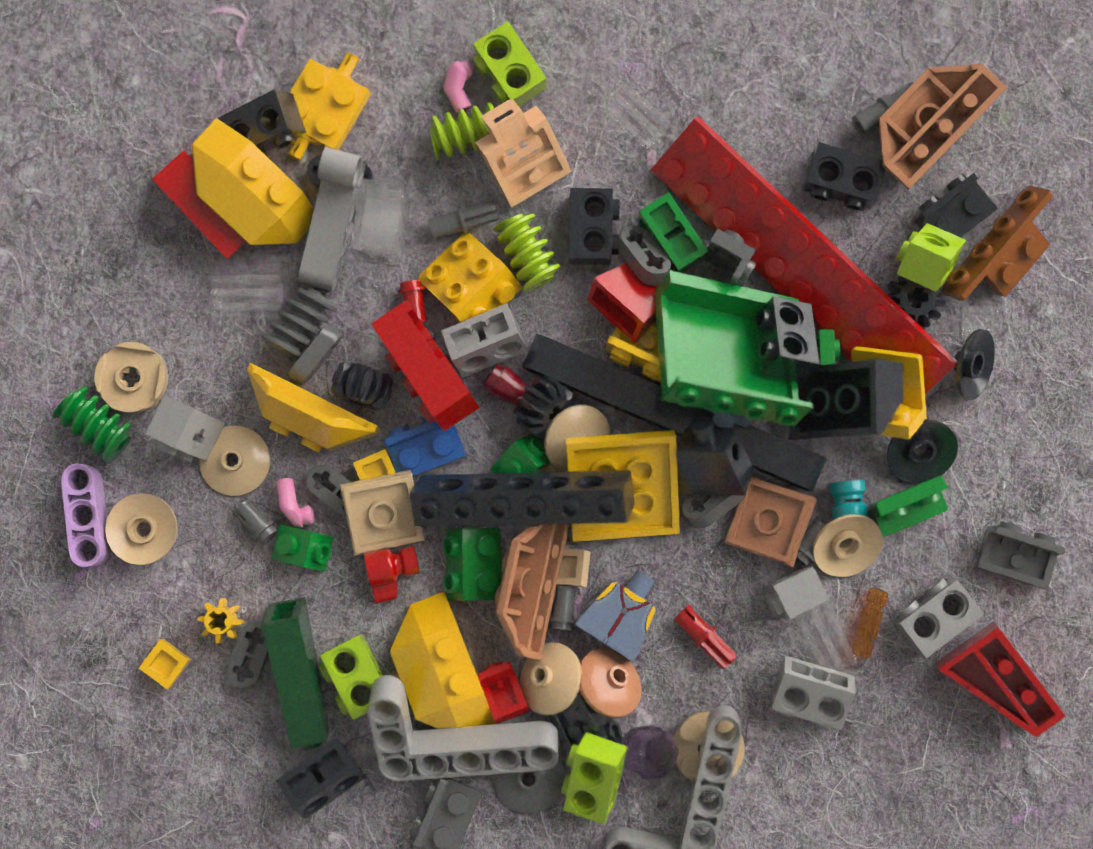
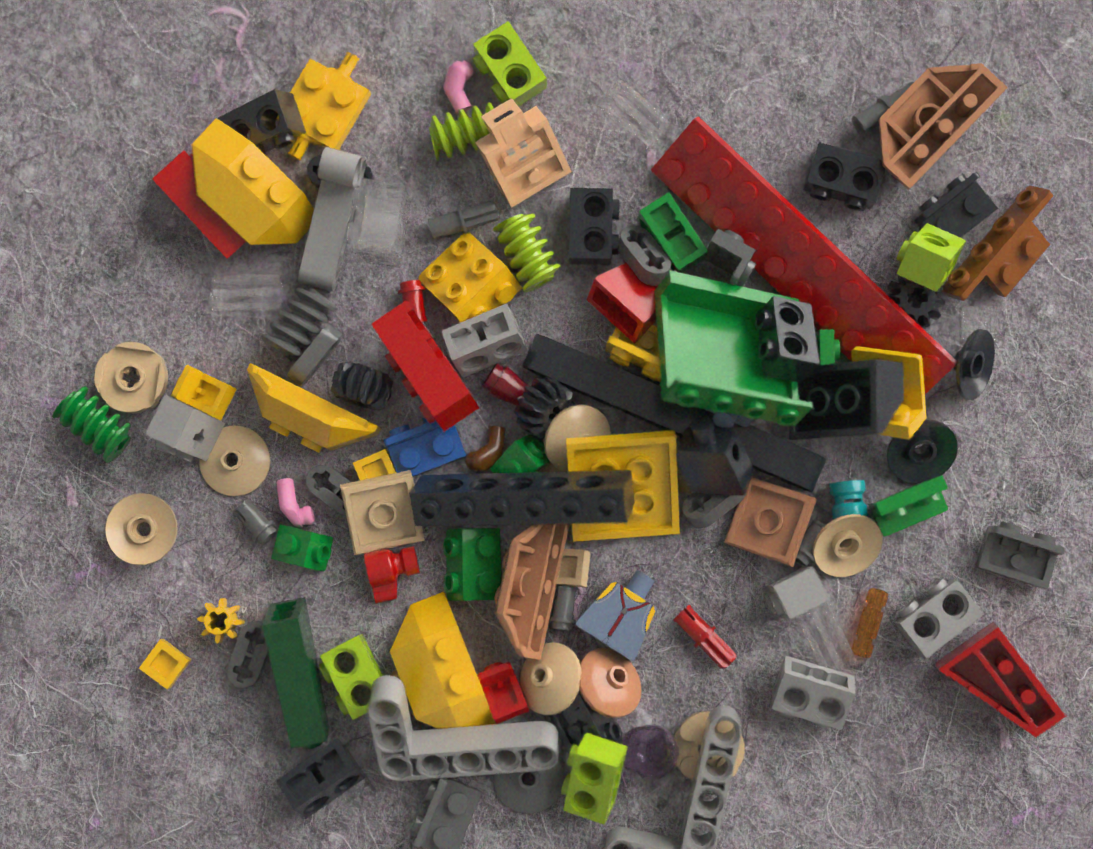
lavender beam [61,463,110,567] -> none
none -> yellow bracket [171,365,237,420]
none -> reddish brown arm [465,426,506,472]

